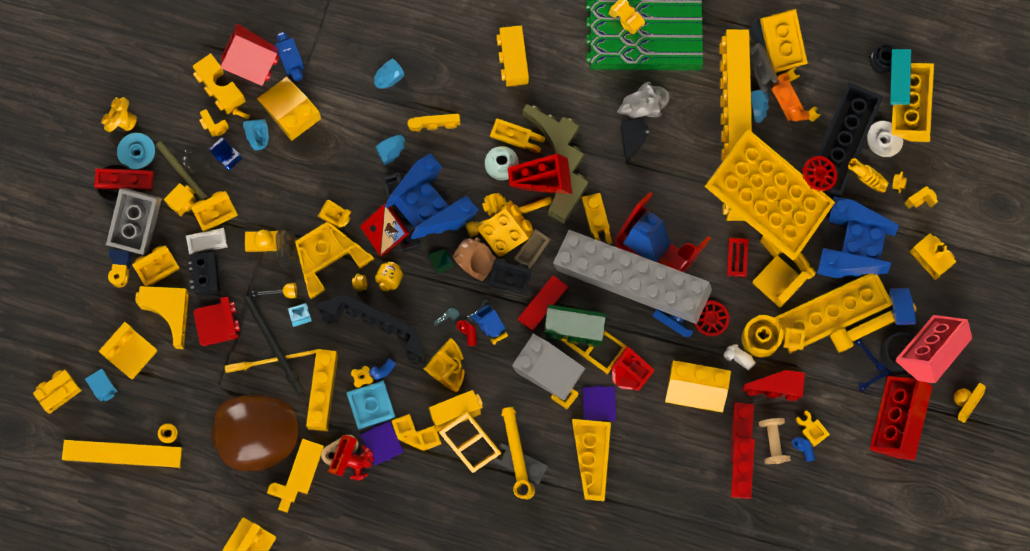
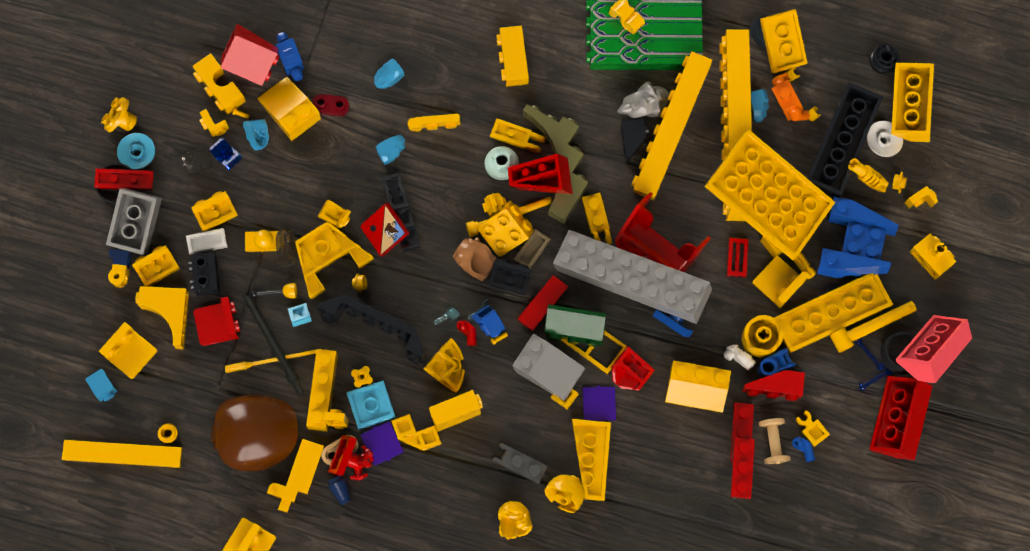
yellow brick [33,370,82,414] -> none
olive bar [156,141,208,200] -> none
yellow brick [164,183,196,217] -> none
blue arm [369,358,396,380] -> none
yellow head [375,262,403,292] -> none
blue wedge [385,153,478,239] -> none
dark green slope [428,249,454,274] -> none
yellow window [439,411,501,473] -> none
yellow piece [501,407,535,500] -> none
blue slope [623,210,671,262] -> none
red wheel [694,301,729,336] -> none
dark grey hinge [750,42,778,92] -> none
yellow tile [783,327,805,350] -> none
red wheel [802,156,837,192] -> none
blue slope [889,288,916,325] -> none
teal tile [891,49,911,105] -> none
yellow tile [954,383,986,423] -> none
none -> dark red plate [312,94,350,116]
none -> yellow hinge [324,409,349,430]
none -> dark blue cone [327,476,351,505]
none -> yellow hair [498,501,533,540]
none -> yellow cylinder [544,475,585,513]
none -> yellow brick [631,51,712,200]
none -> blue piece [757,348,796,378]

